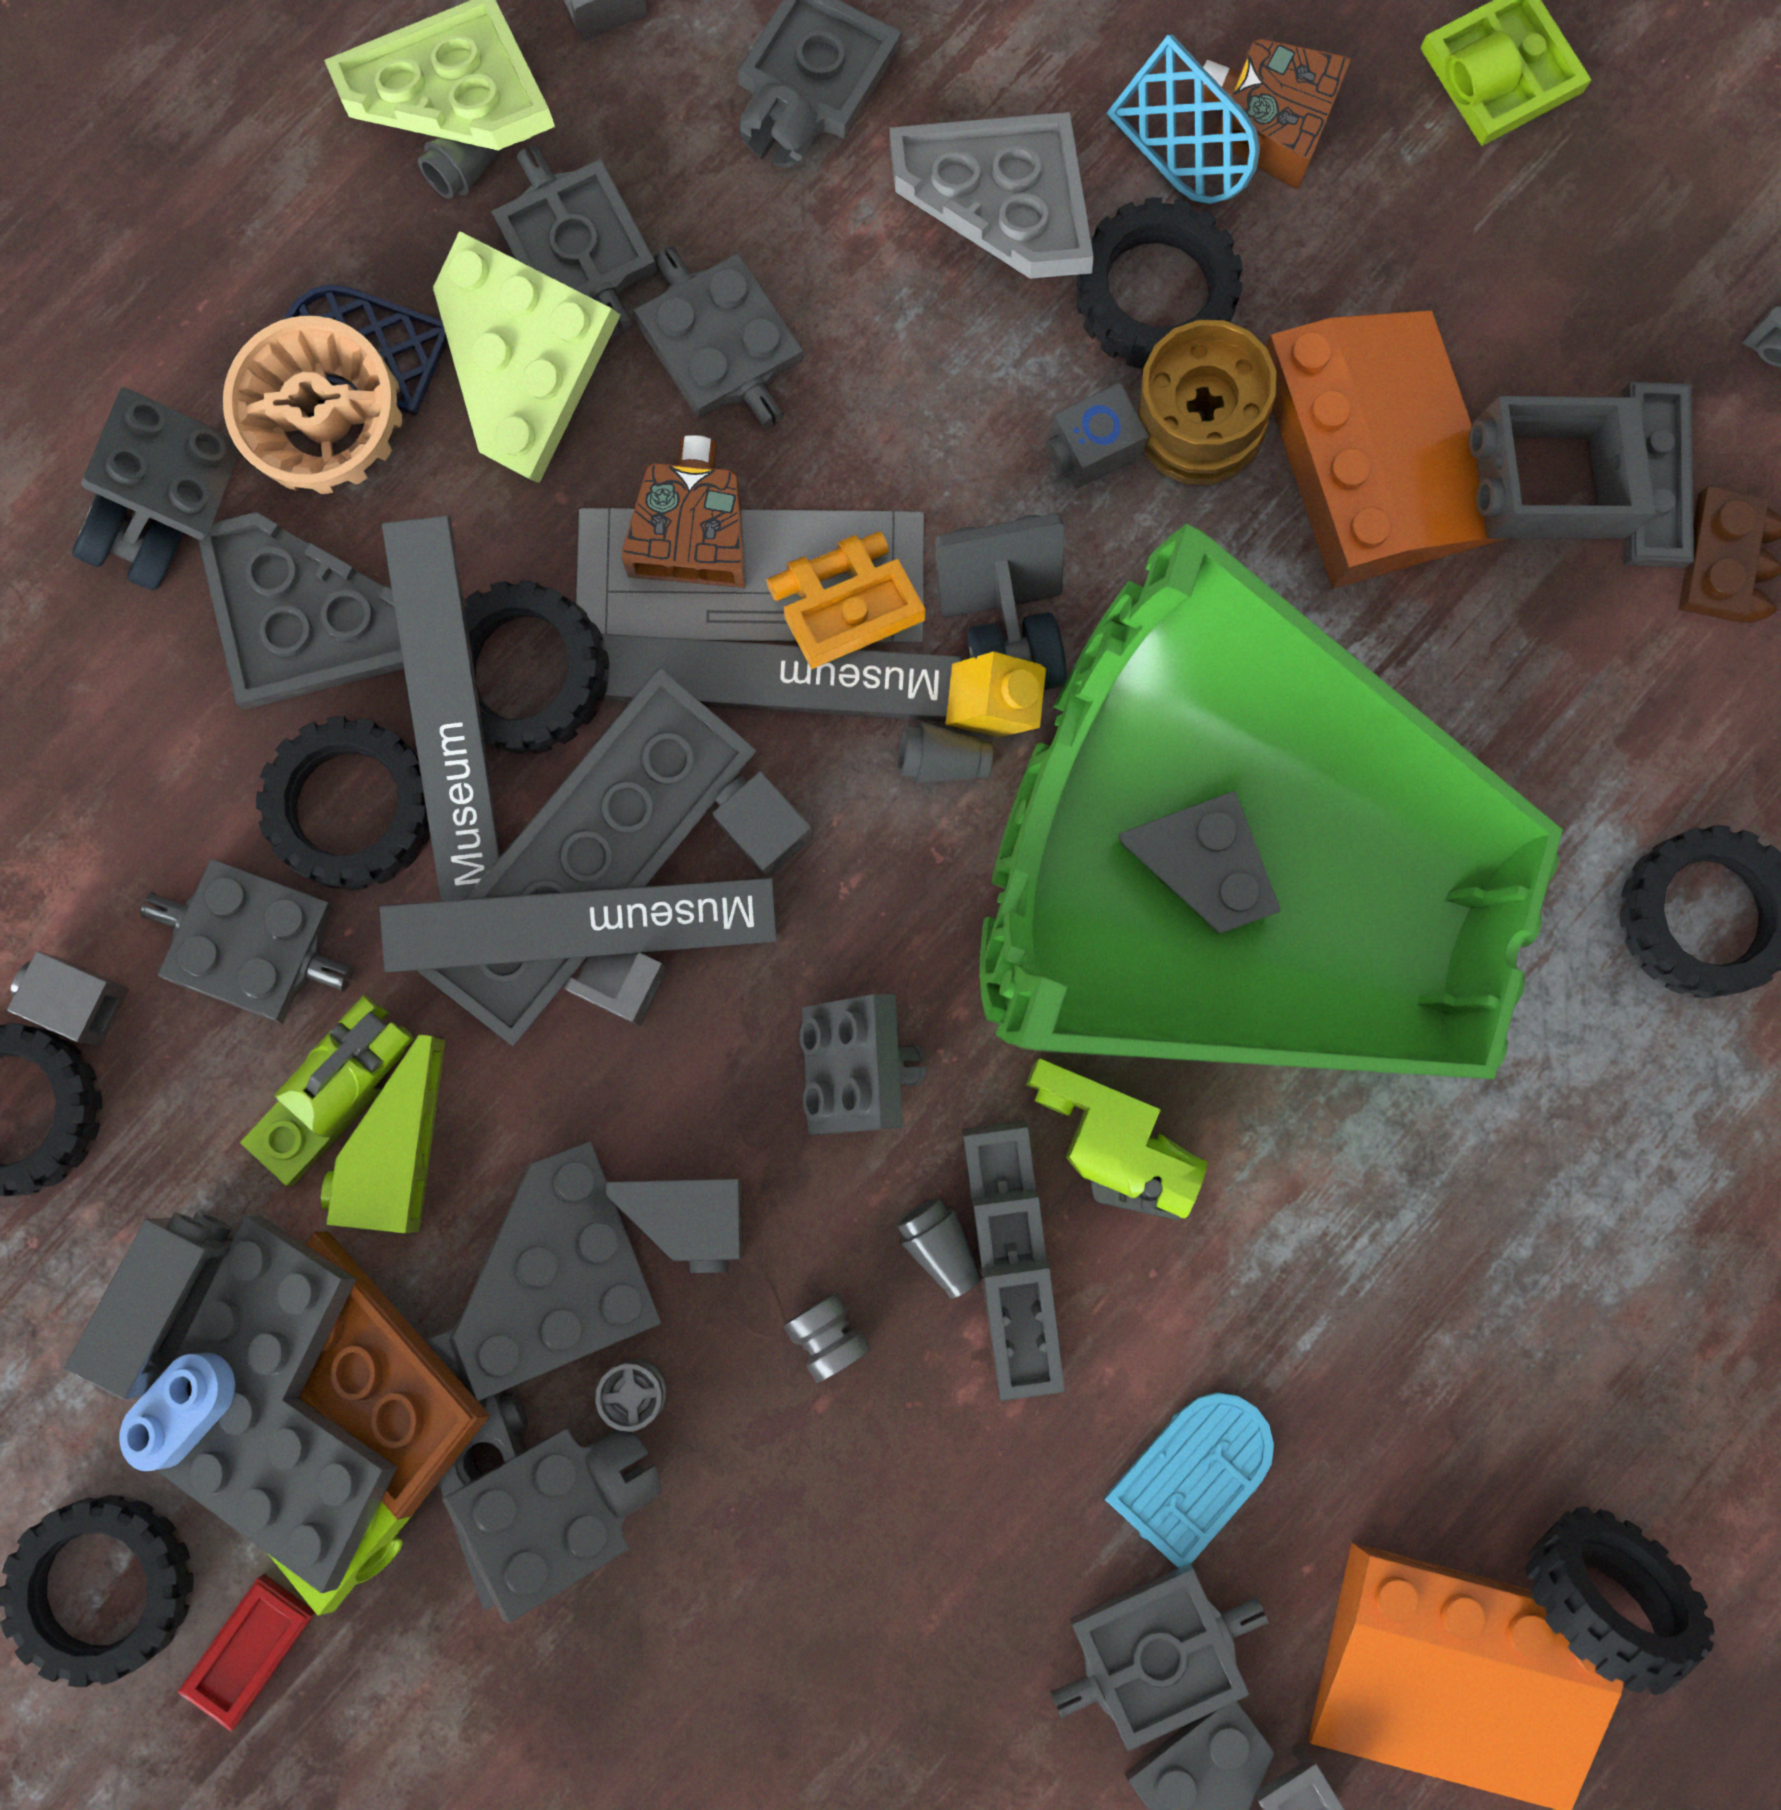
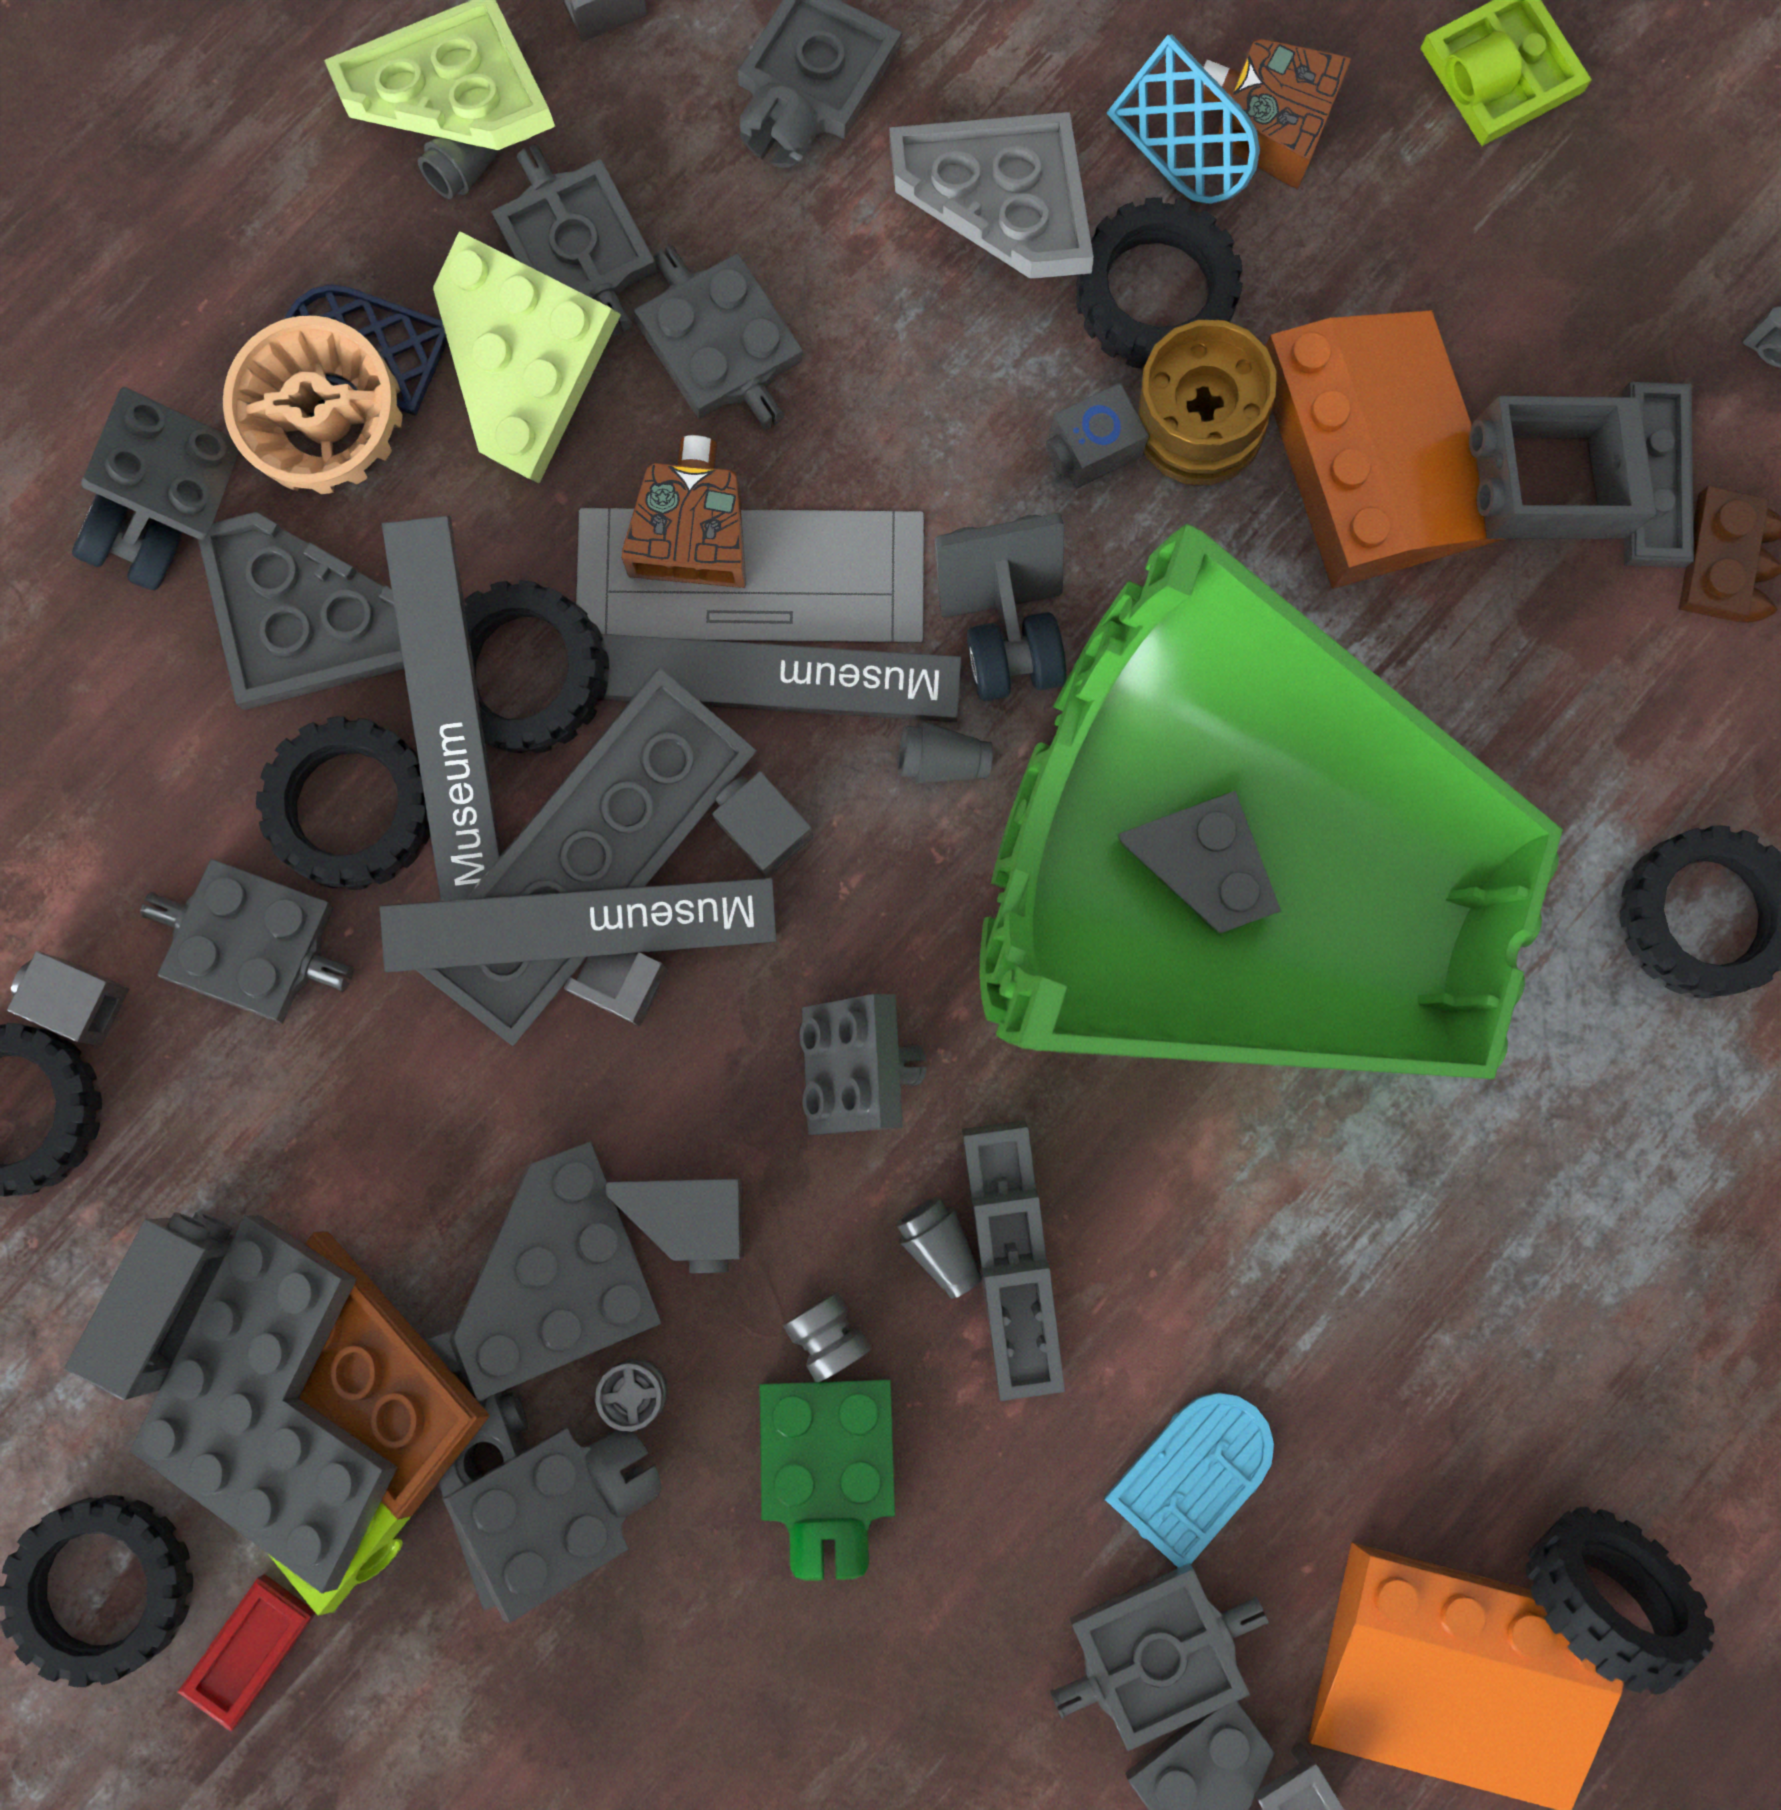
light blue plate [120,1353,235,1471] -> none
lime plate [240,995,414,1186] -> none
lime slope [321,1035,446,1233] -> none
light orange plate [766,531,926,670] -> none
yellow brick [945,651,1046,738] -> none
lime plate [1025,1058,1208,1220] -> none
none -> green plate [759,1380,895,1581]

